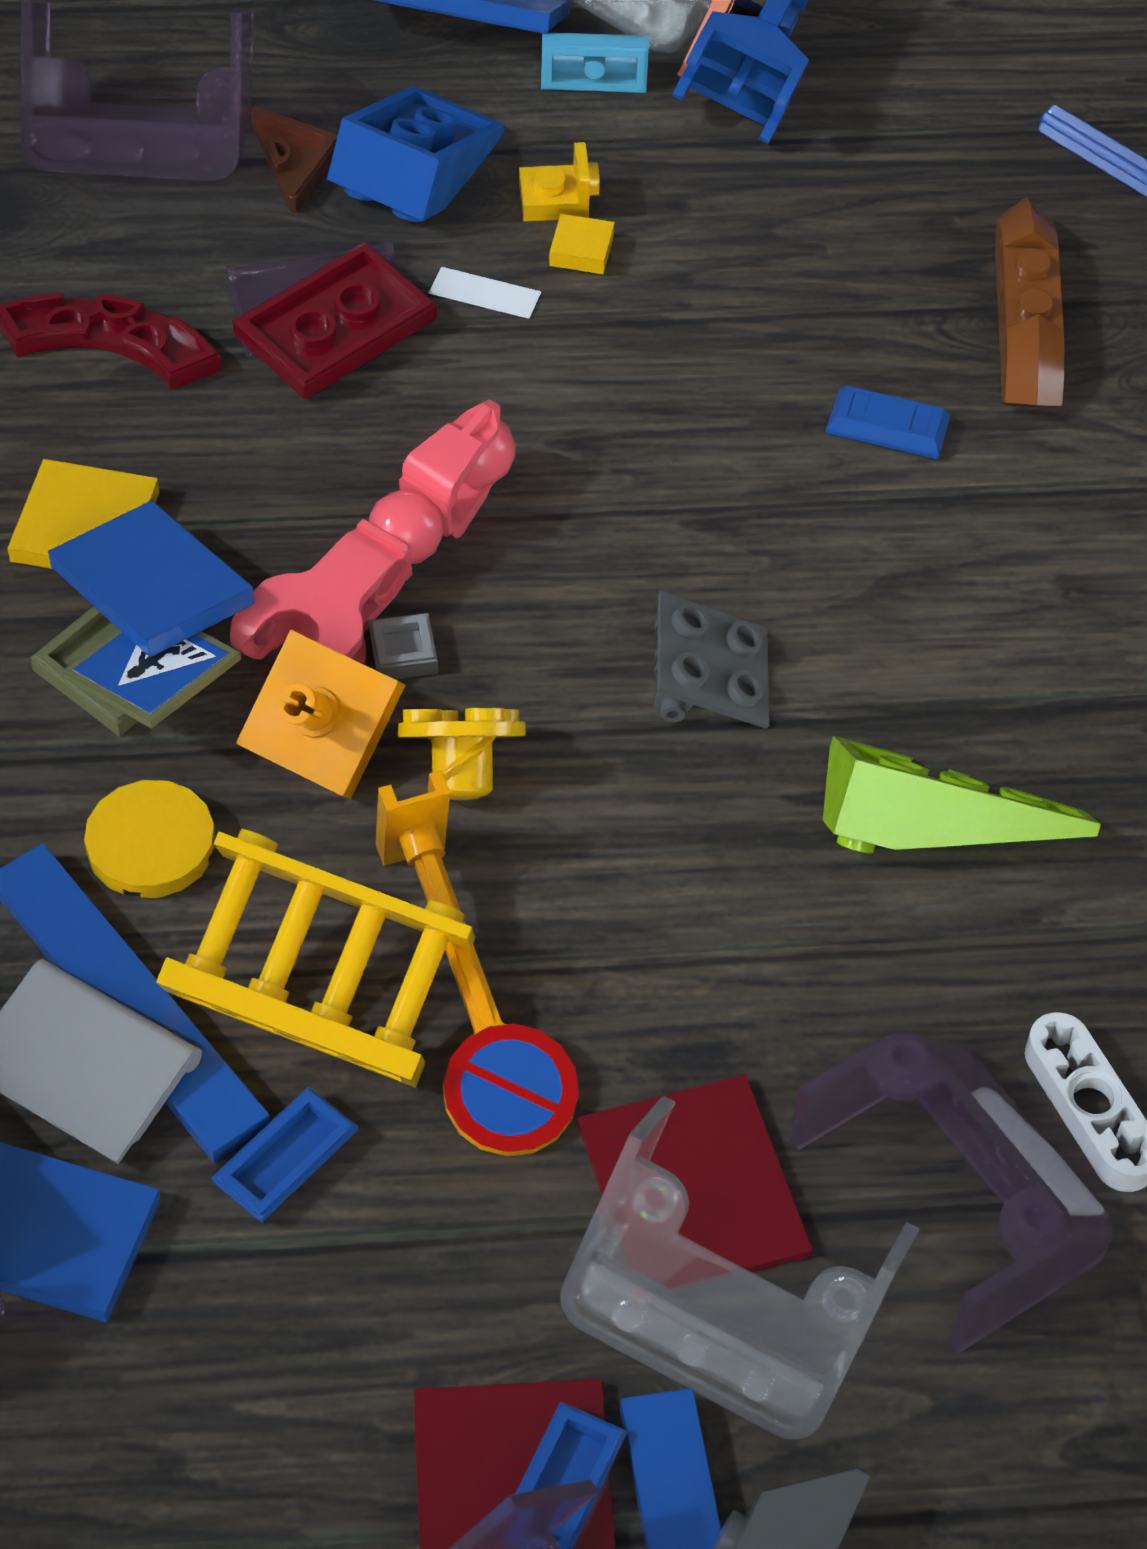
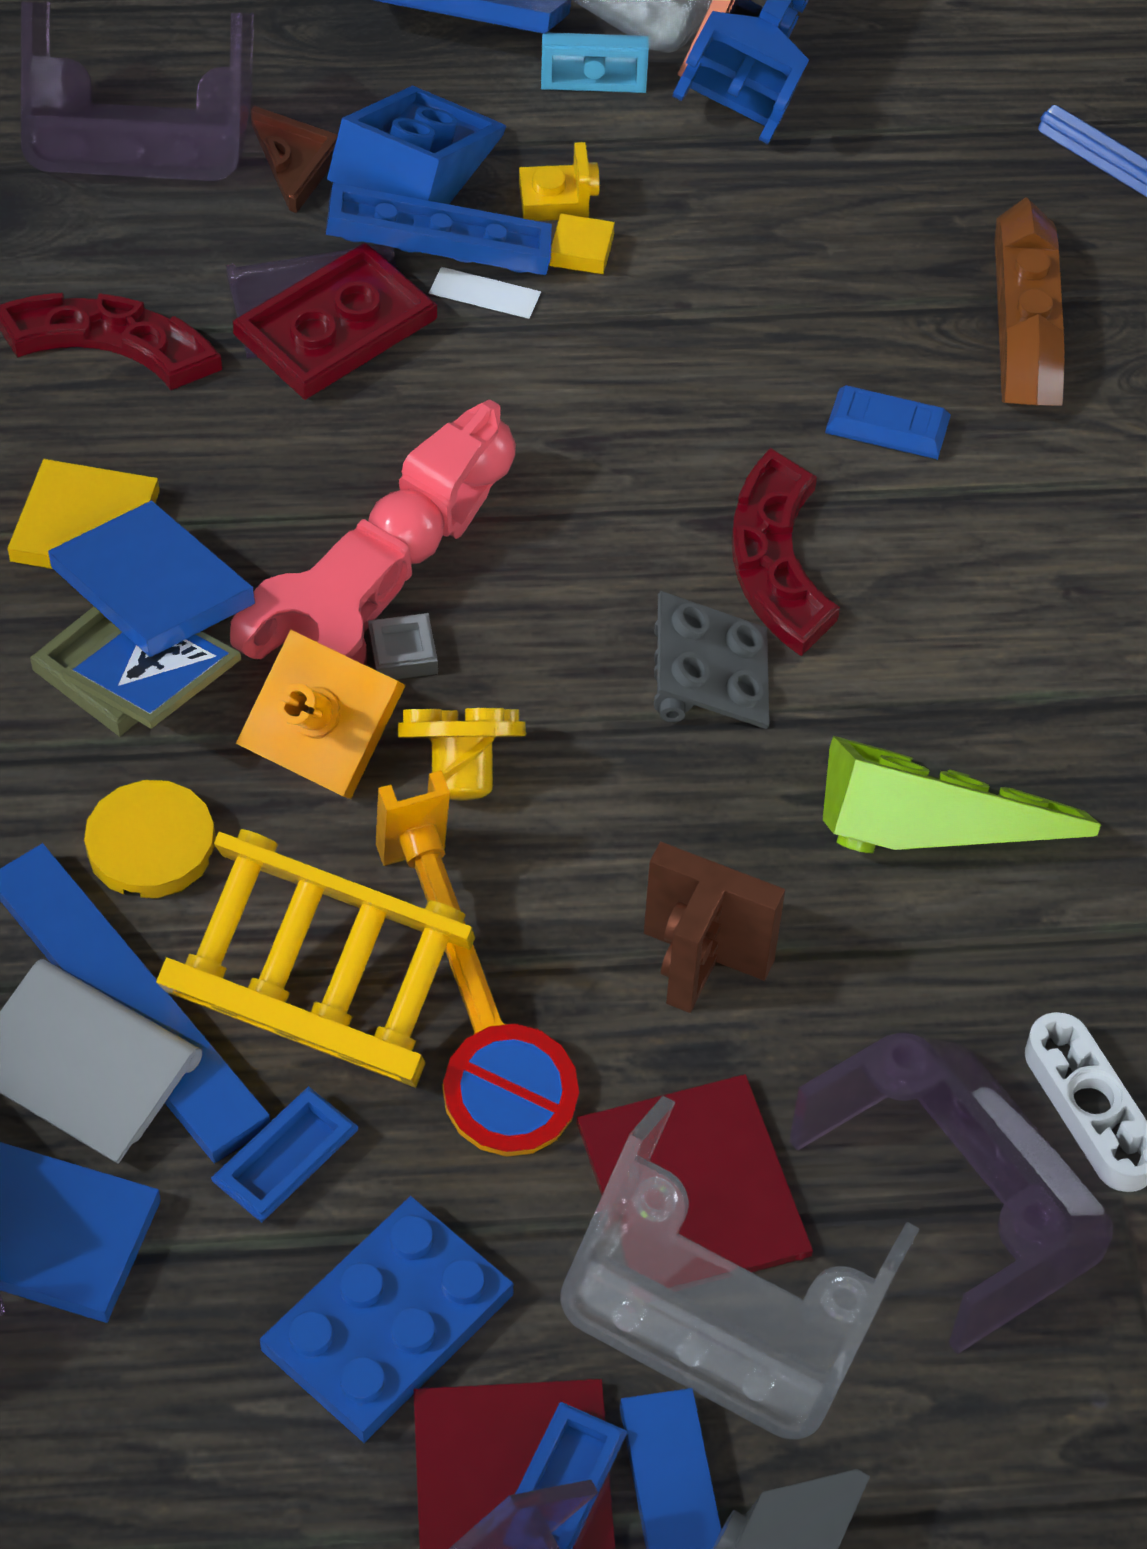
none -> blue plate [260,1196,514,1443]
none -> blue plate [325,183,552,275]
none -> copper bracket [644,841,785,1013]
none -> dark red tile [732,448,840,656]

